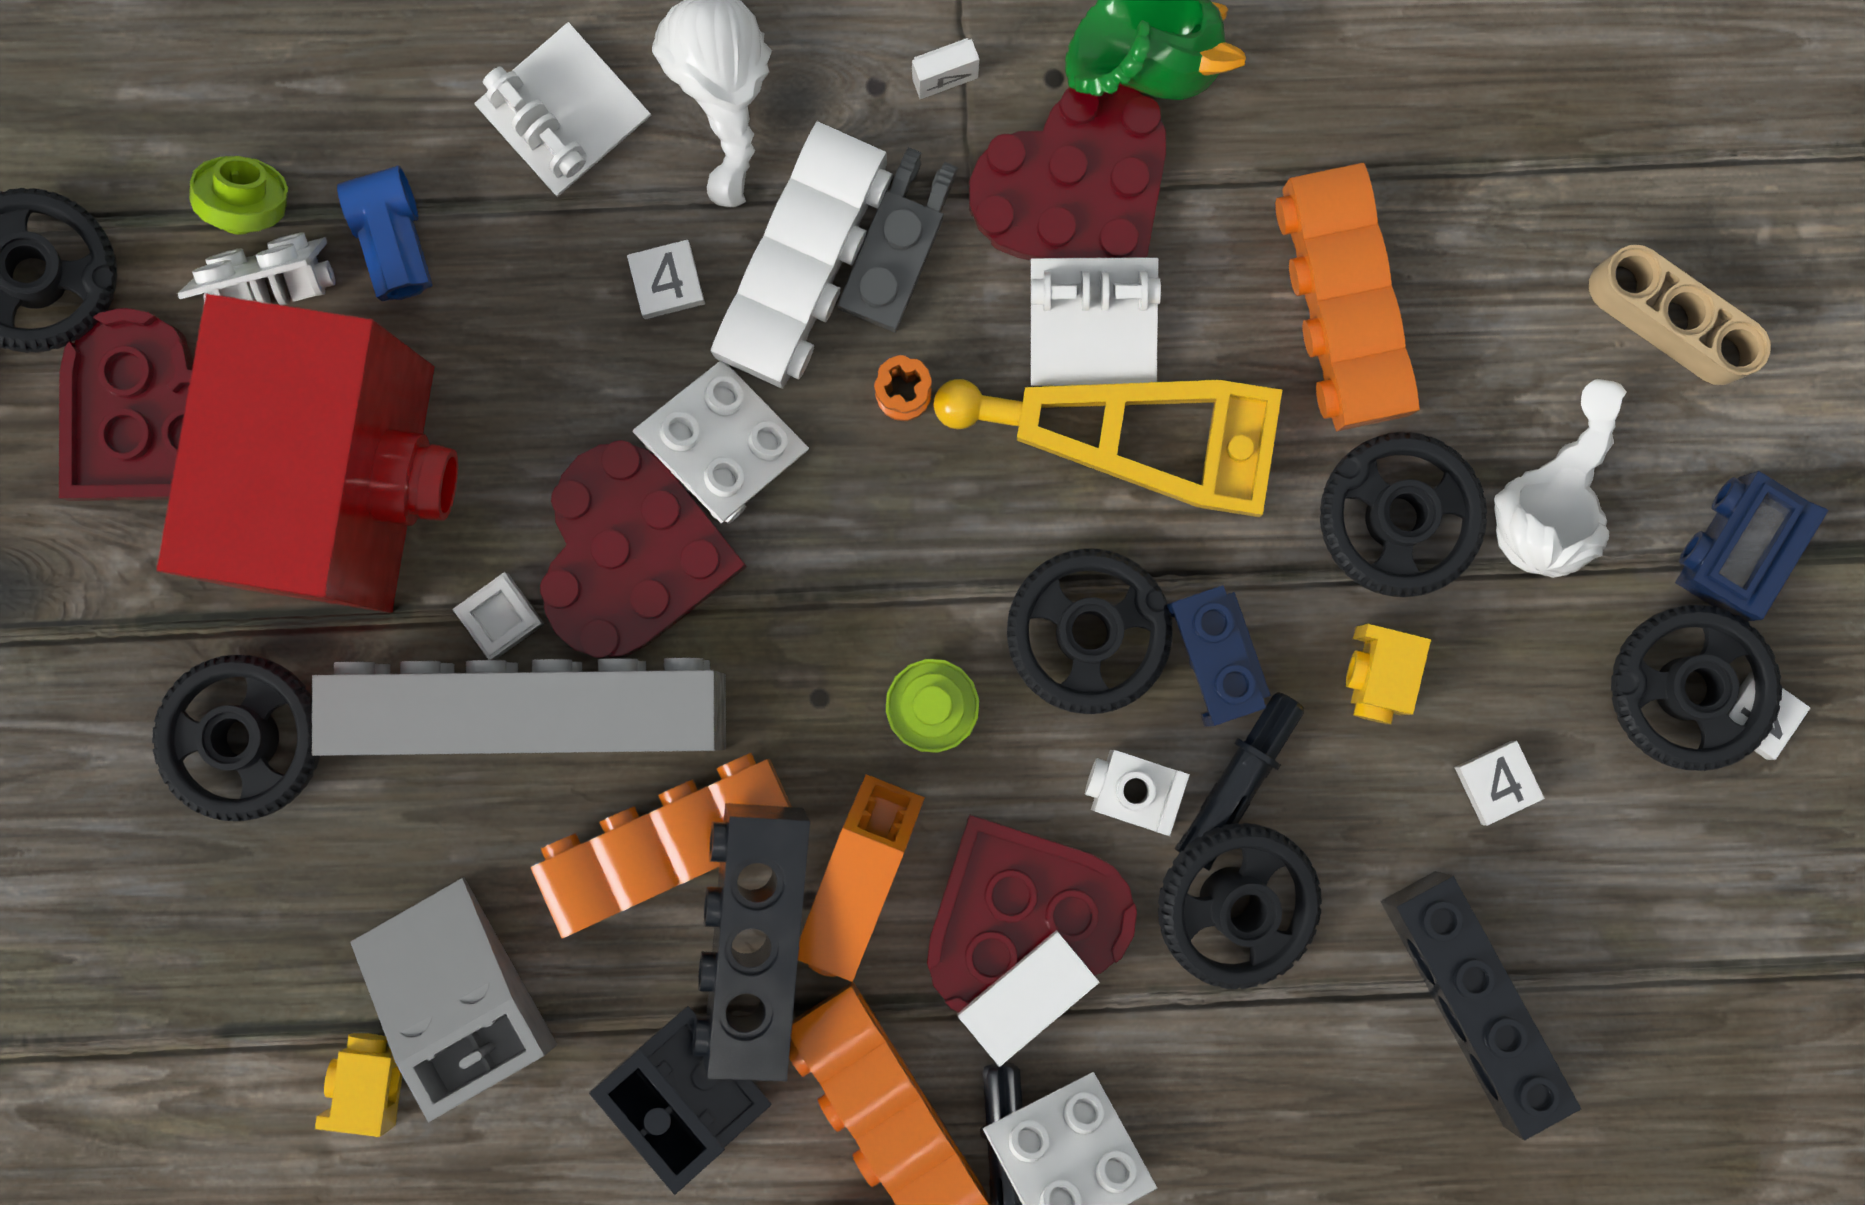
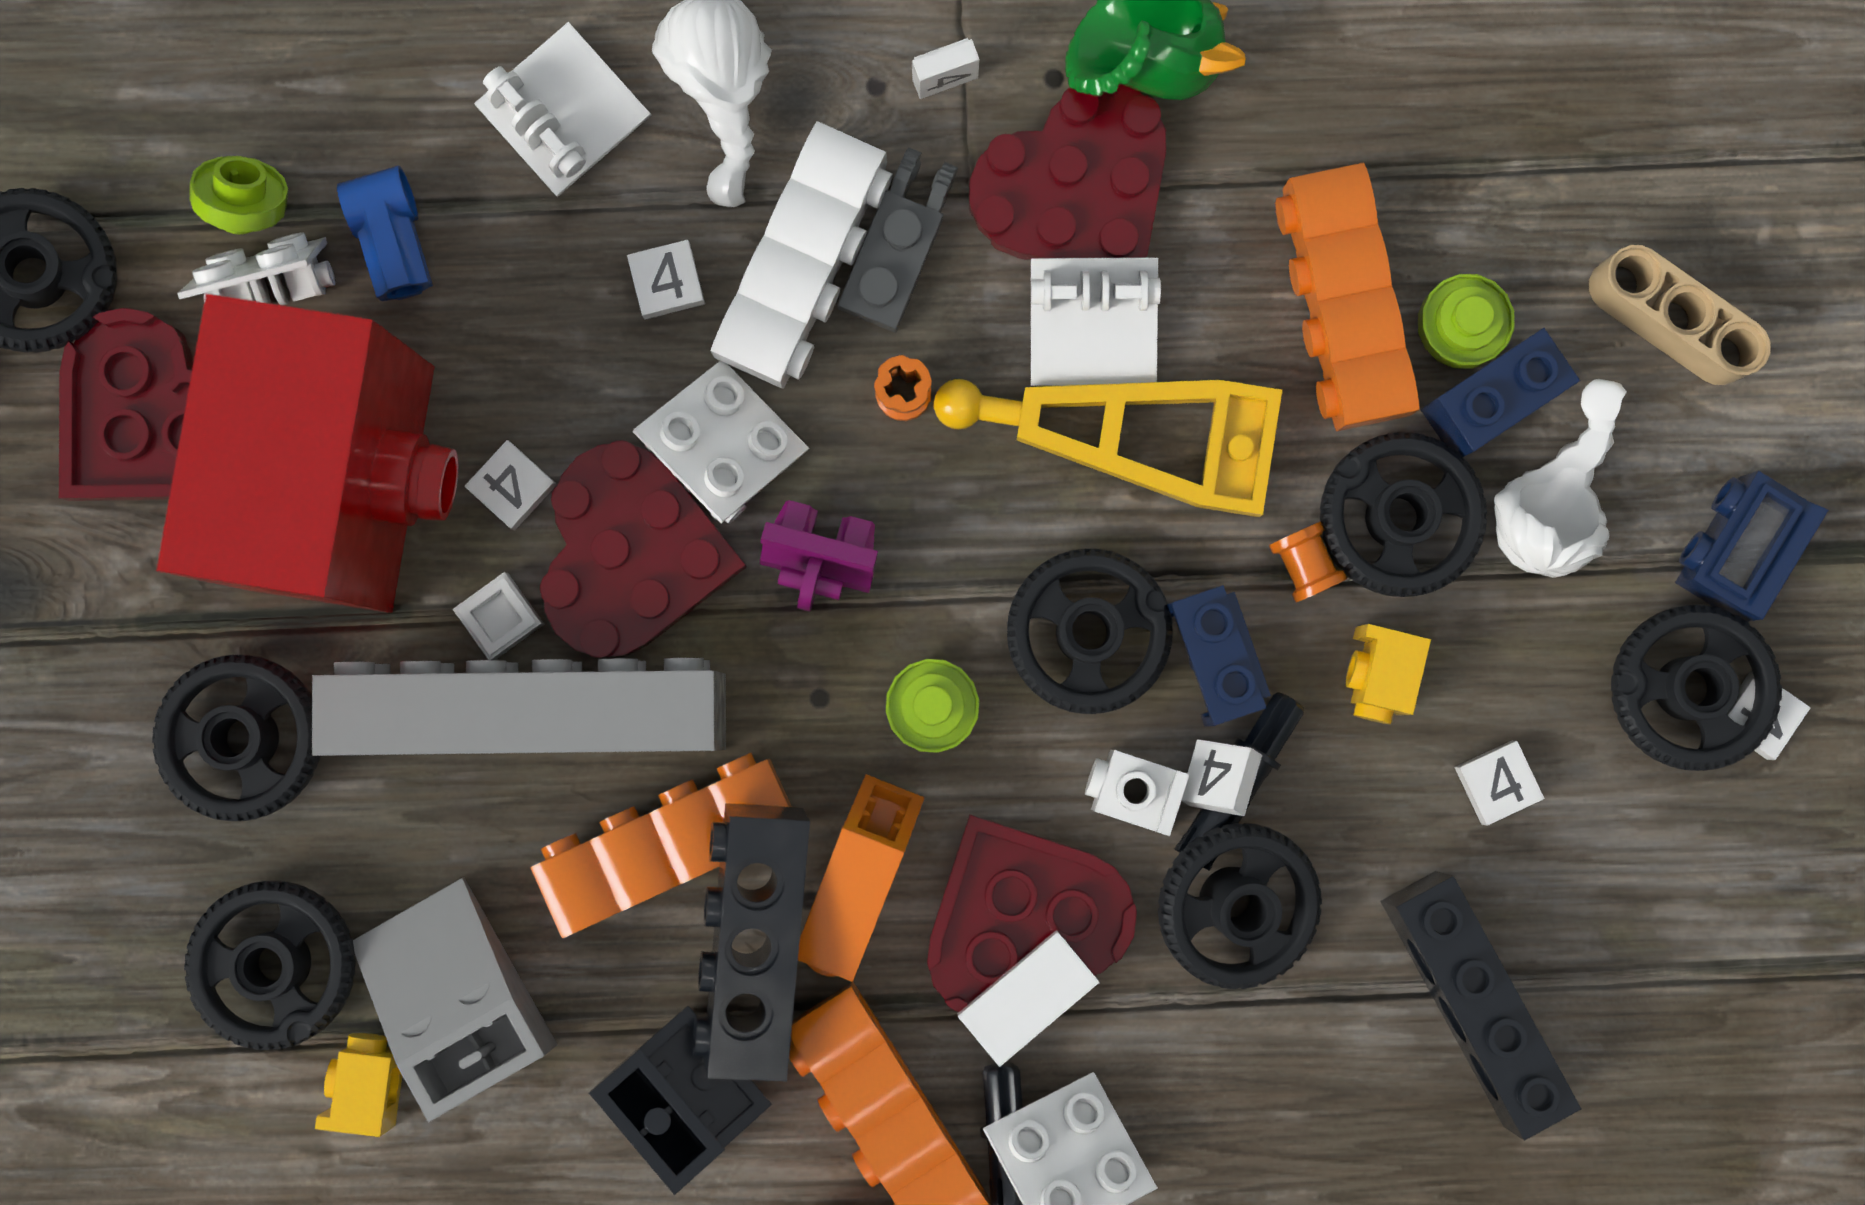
none -> black wheel [184,881,356,1050]
none -> white tile [464,440,557,531]
none -> magenta hips [760,500,878,612]
none -> white tile [1181,739,1262,816]
none -> orange bush [1269,521,1347,603]
none -> lime plate [1418,274,1514,369]
none -> dark blue brick [1420,328,1580,458]

